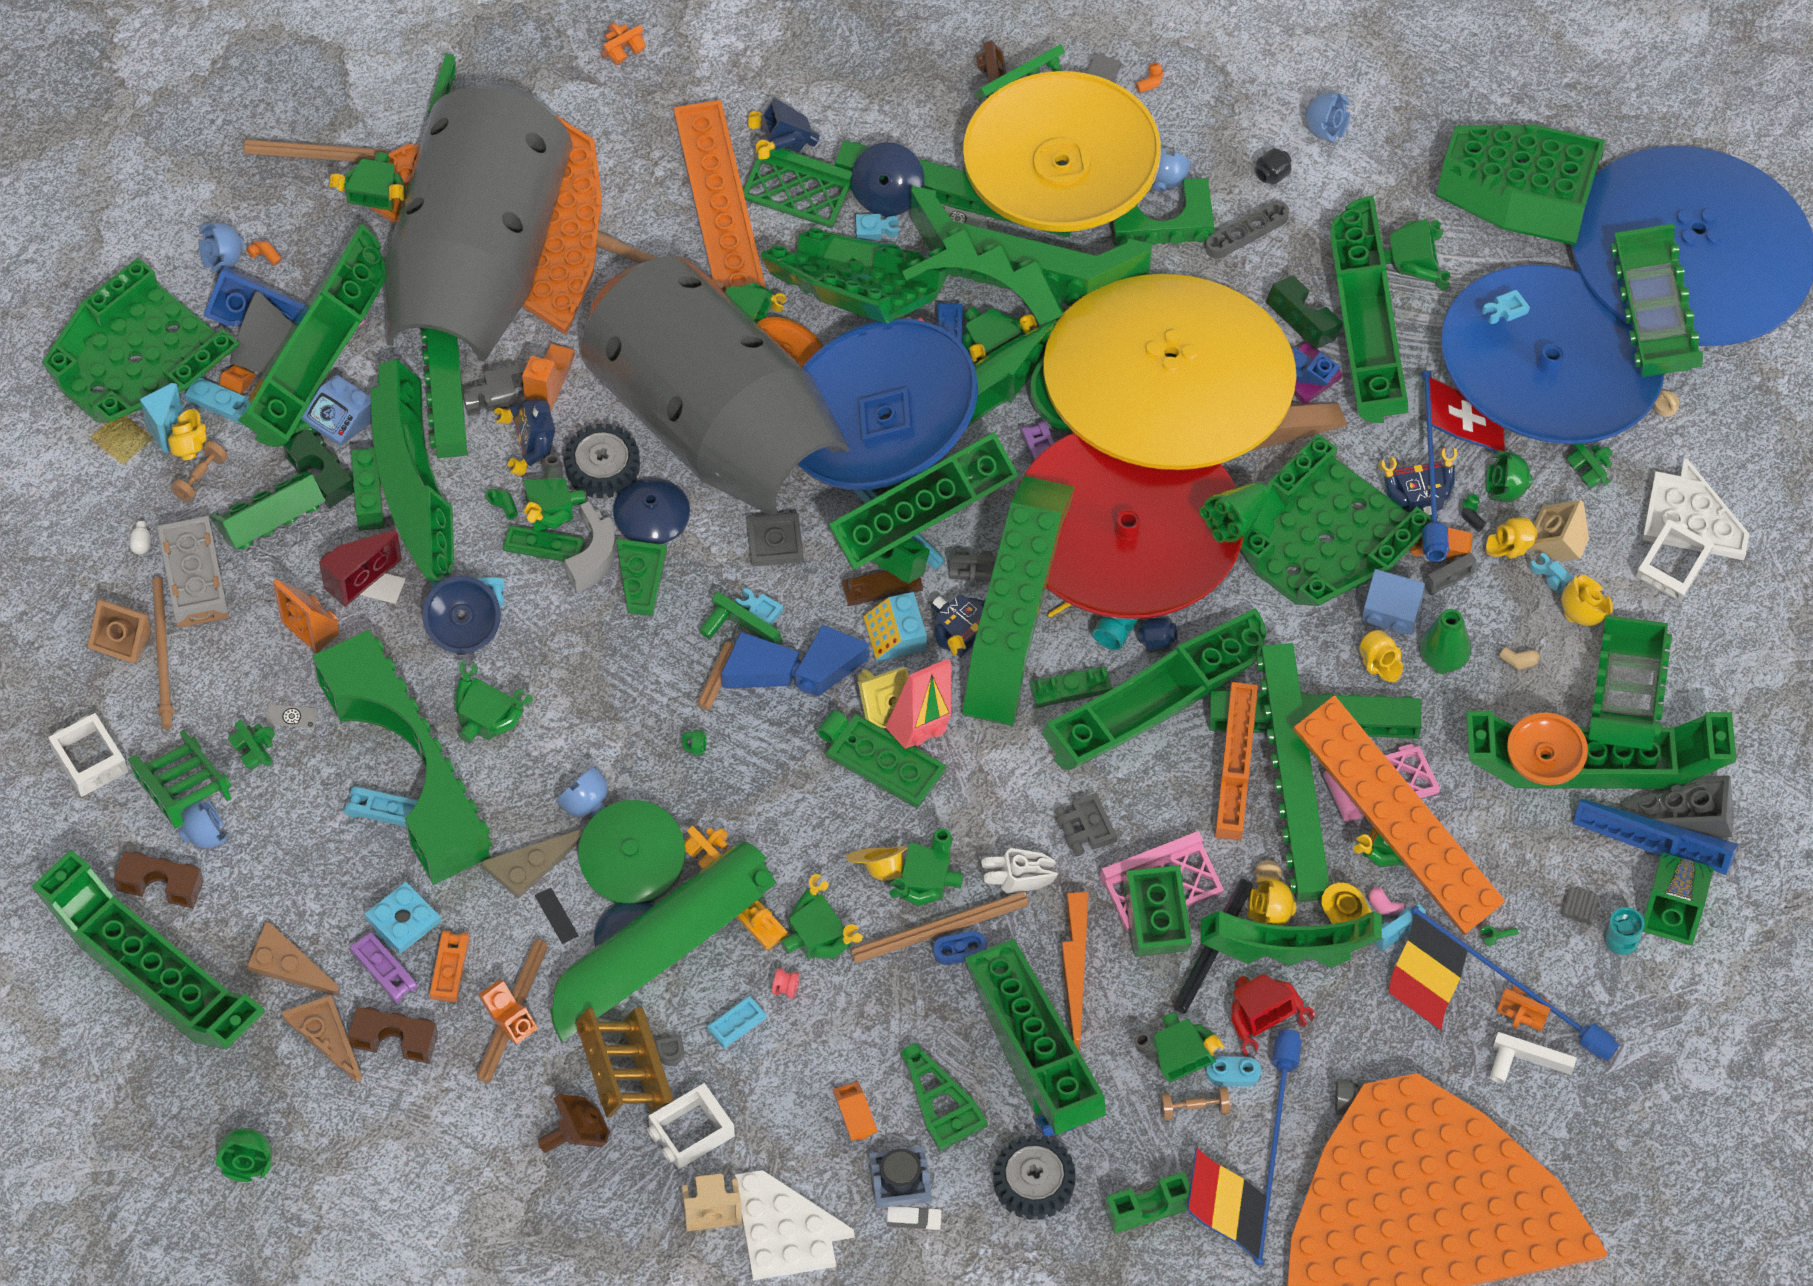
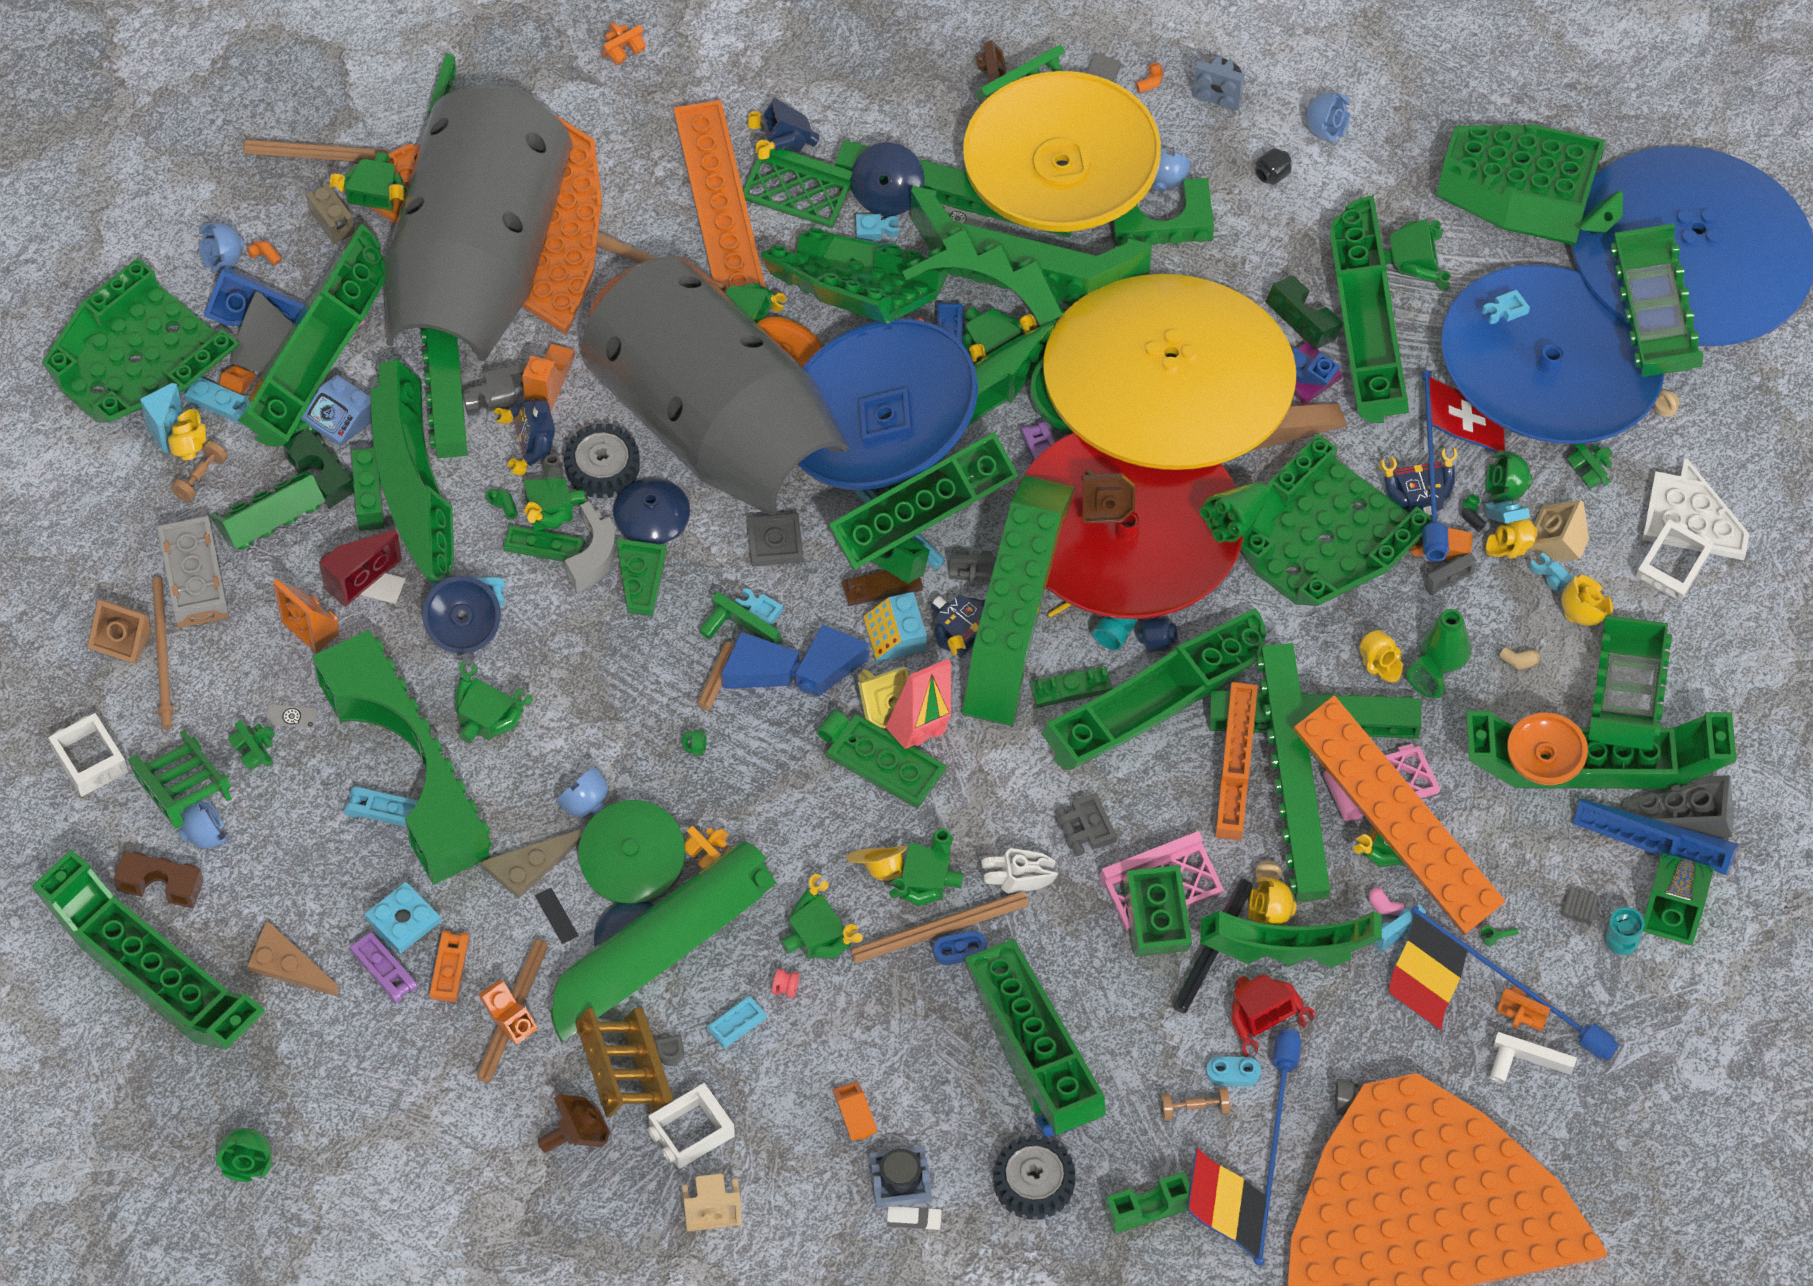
clear yellow piece [91,416,153,465] -> none
white cylinder [130,521,151,555] -> none
medium nougat wing [281,995,362,1082] -> none
reddish brown arch [348,1007,438,1064] -> none
white wing [735,1170,854,1280] -> none
light orange hips [736,900,787,951] -> none
green plate [900,1043,988,1151] -> none
orange slope [1061,892,1089,1051] -> none
green torso [1135,1013,1225,1083] -> none
dark grey beam [1206,201,1289,259] -> none
yellow piece [1322,882,1371,924] -> none
medium blue slope [1362,569,1425,635] -> none
none -> dark tan brick [306,183,355,244]
none -> reddish brown piece [1081,470,1135,523]
none -> sand blue piece [1193,56,1245,111]
none -> rock [1405,654,1445,698]
none -> medium azure plate [1484,501,1530,523]
none -> green piece [1579,190,1623,235]

